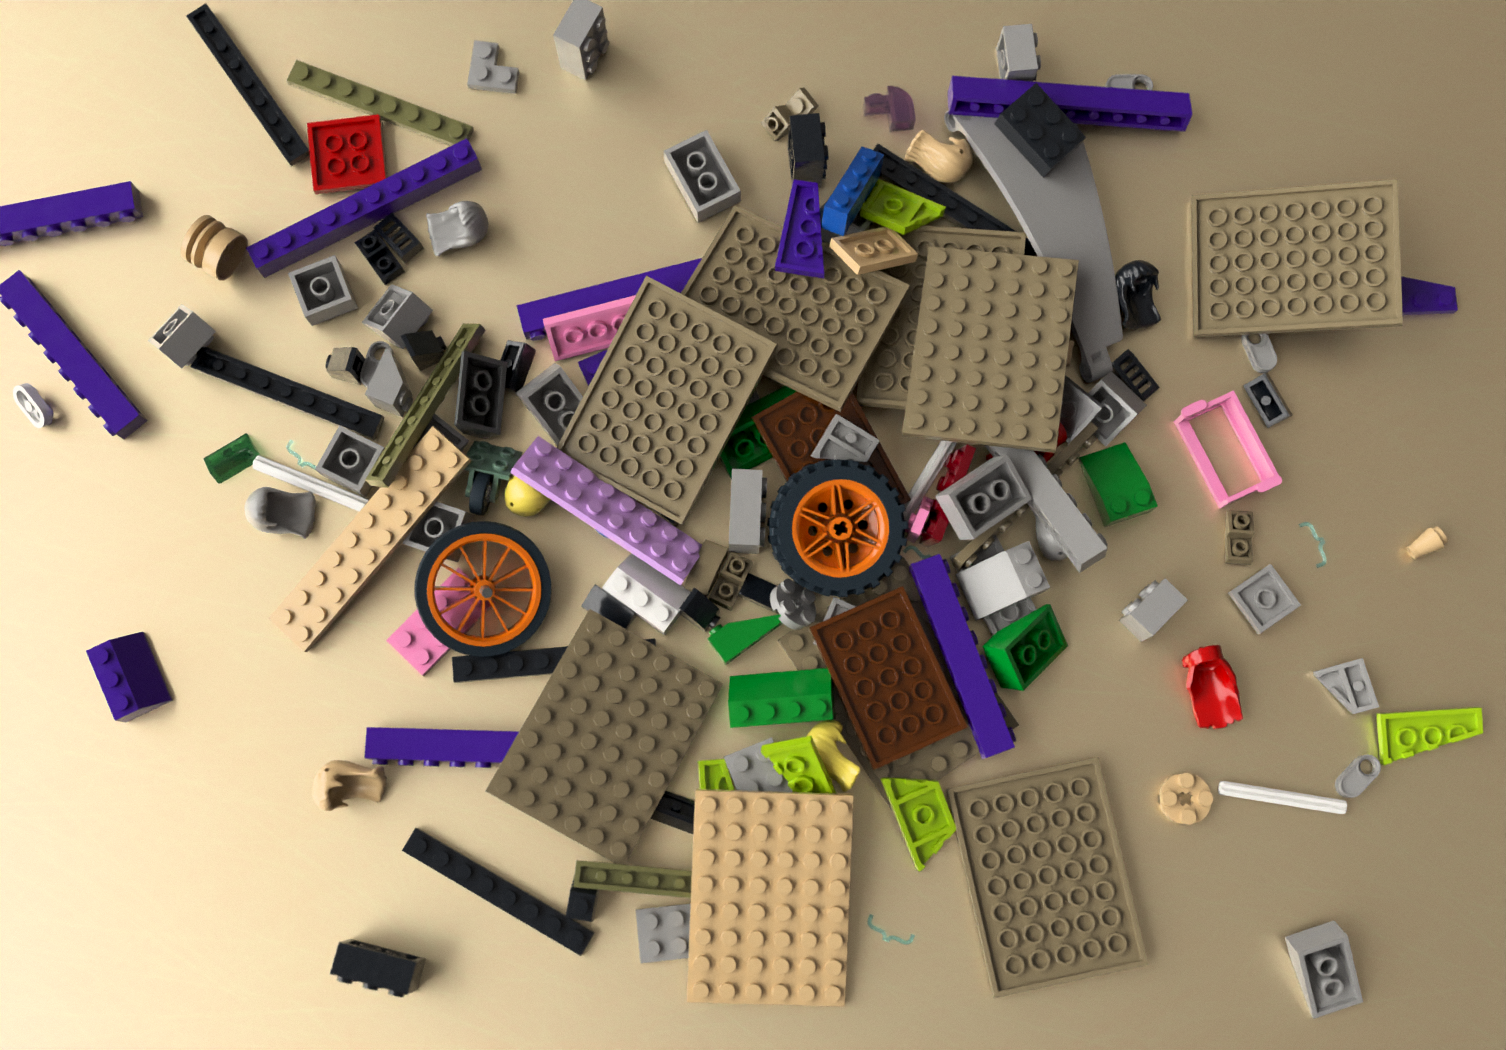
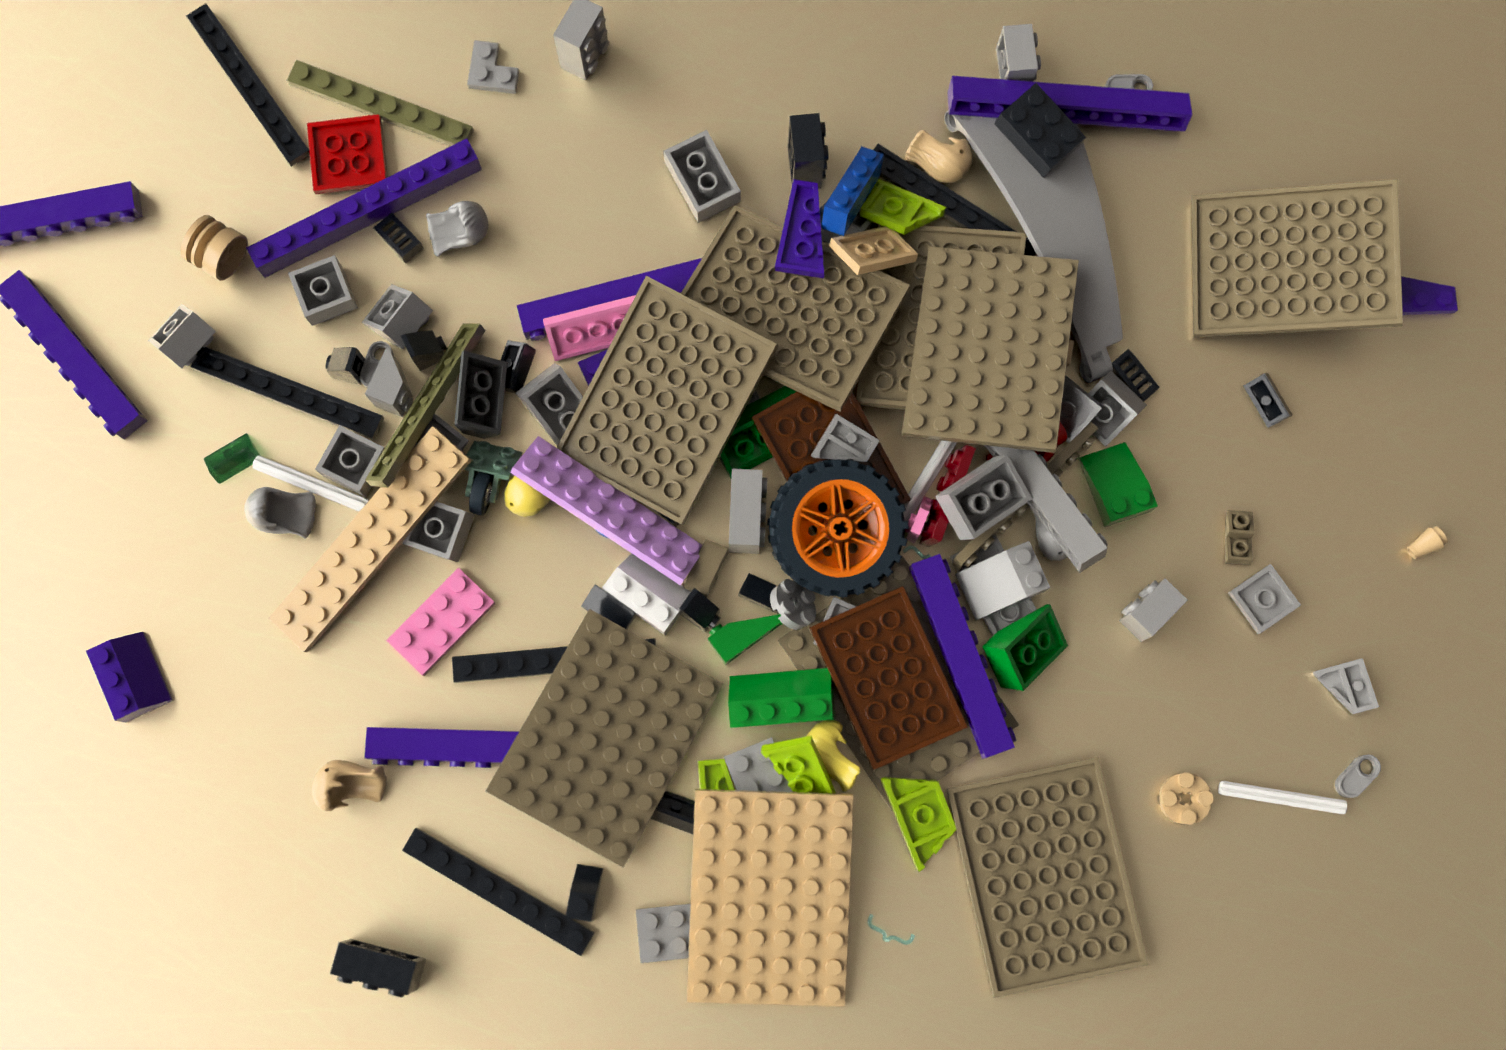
white plate [13,383,54,428] -> none
clear light blue piece [286,439,316,470] -> none
black slope [355,229,405,285] -> none
wheel [414,521,551,657] -> none
olive plate [573,860,692,898] -> none
dark tan slope [709,552,753,611] -> none
dark tan slope [761,88,819,141] -> none
clear purple brick [863,86,916,132] -> none
black piece [1115,260,1161,330] -> none
bright pink piece [1173,390,1282,509] -> none
red hair [1182,645,1243,729] -> none
light grey piece [1241,334,1278,373] -> none
light grey slope [1285,921,1363,1019] -> none
clear light blue piece [1299,522,1327,568] -> none
lime wing [1376,707,1483,765] -> none

